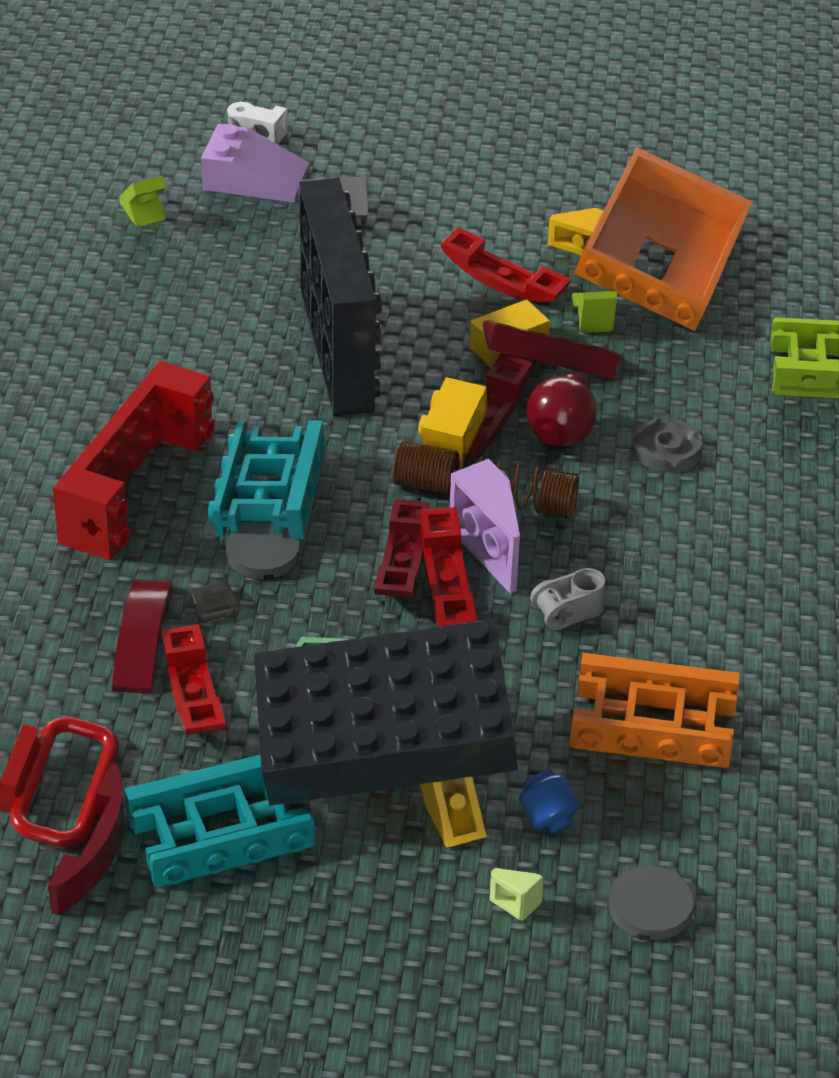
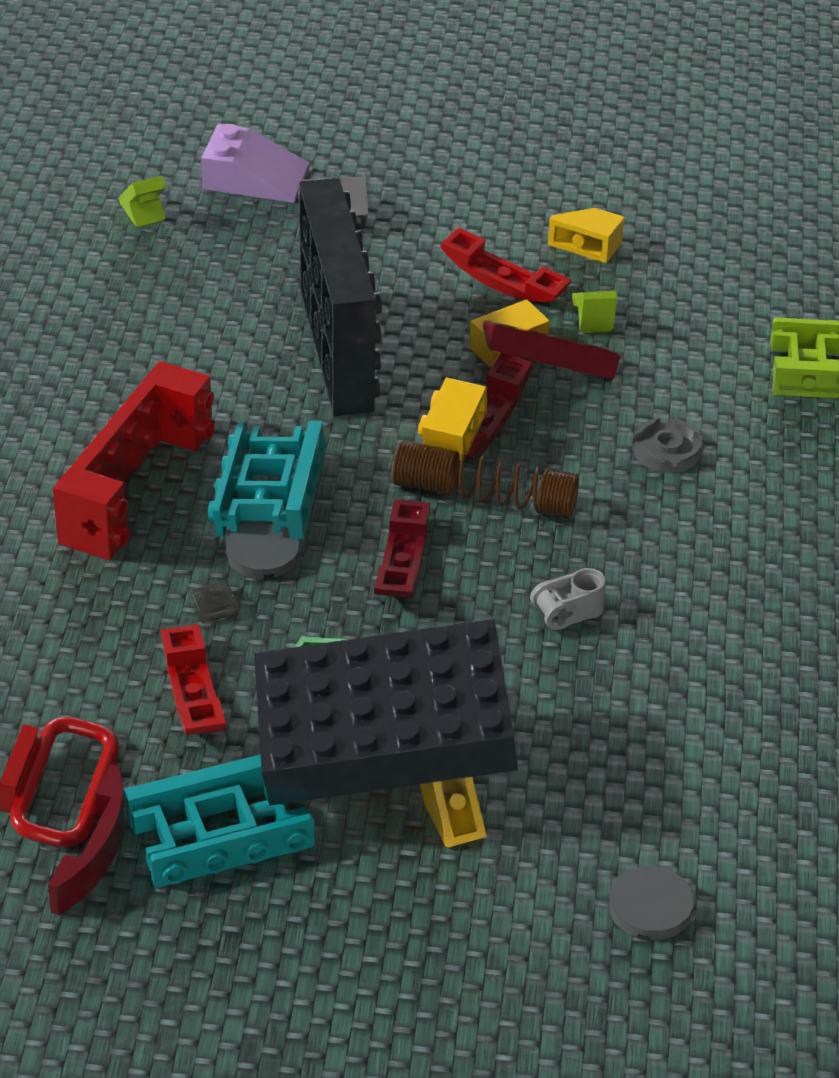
dark red slope [112,579,173,694] -> none
white leg [227,102,288,144] -> none
red slope [419,507,477,626] -> none
lavender slope [450,459,520,594] -> none
yellowish green slope [489,868,544,921] -> none
blue head [519,769,580,834] -> none
dark red brick [526,374,597,447] -> none
orange fence [569,653,740,768] -> none
orange panel [573,147,752,331] -> none

